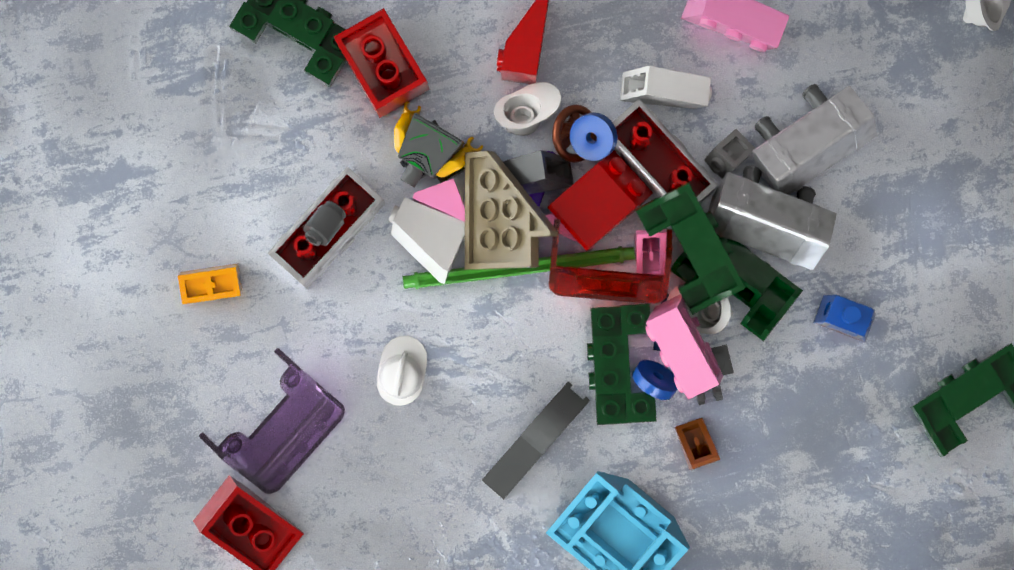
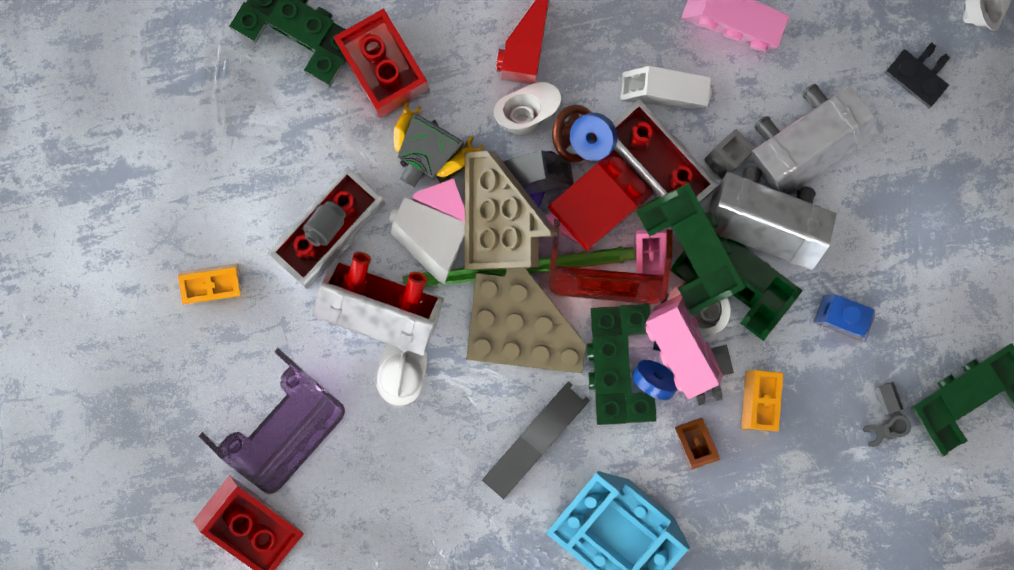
none -> flat silver piece [312,252,444,356]
none -> dark tan wing [466,268,586,373]
none -> light orange hinge [741,370,783,432]
none -> dark grey bar [863,381,911,447]
none -> black hinge [885,42,951,109]

